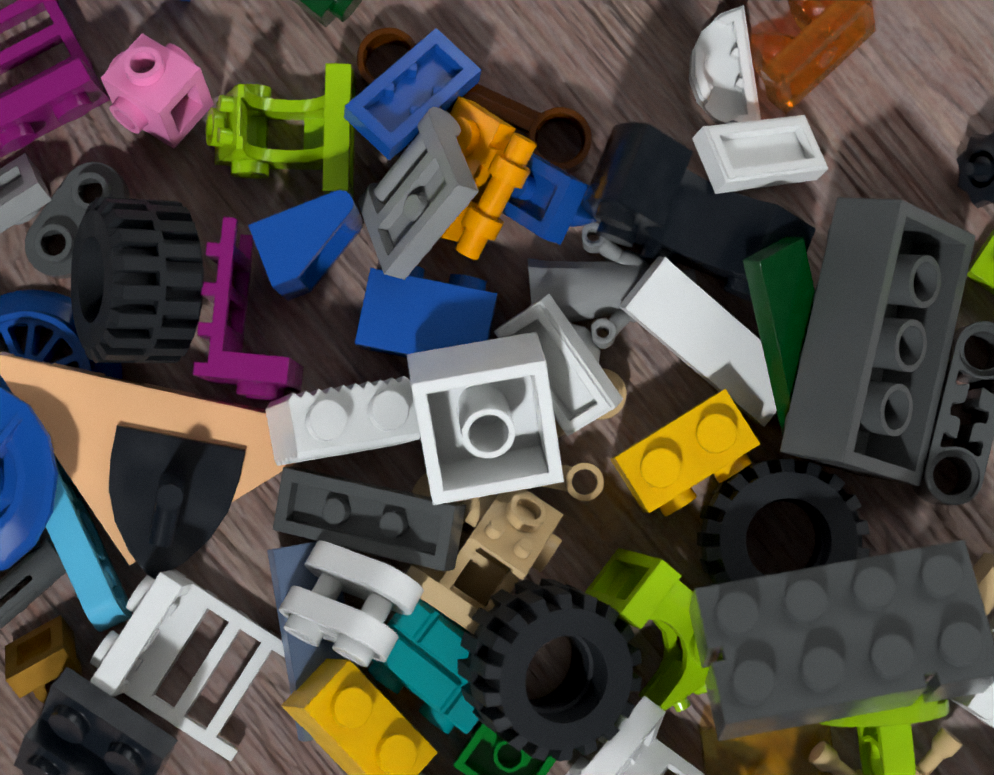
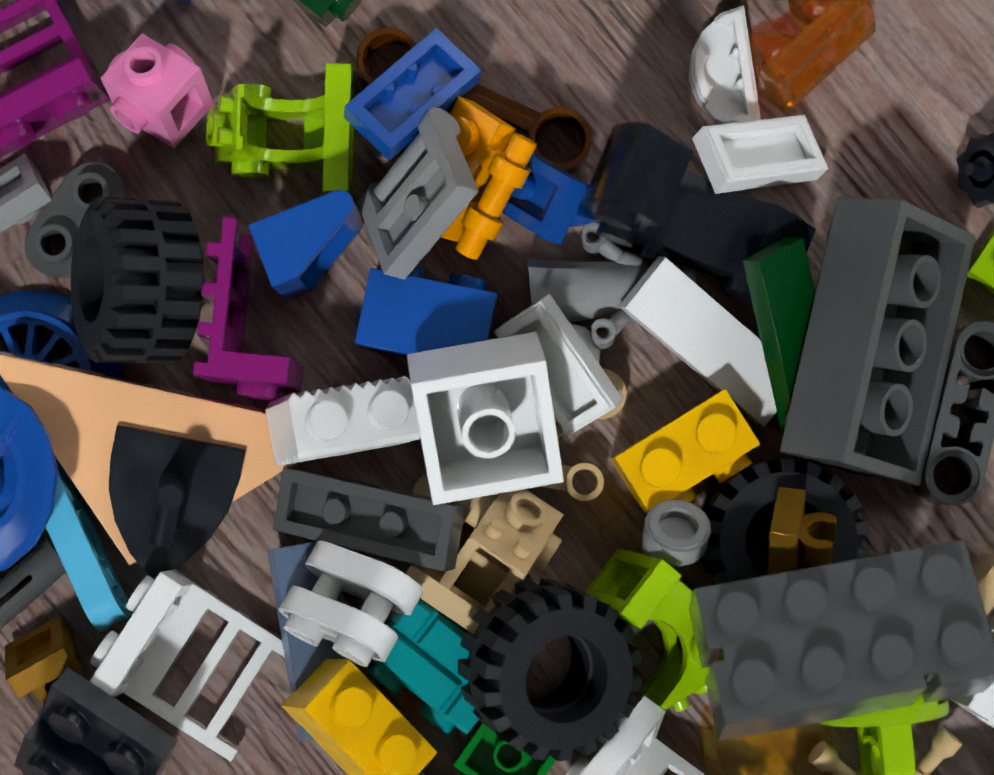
none -> light grey tile [642,499,711,566]
none -> pearl gold tile [768,487,837,575]

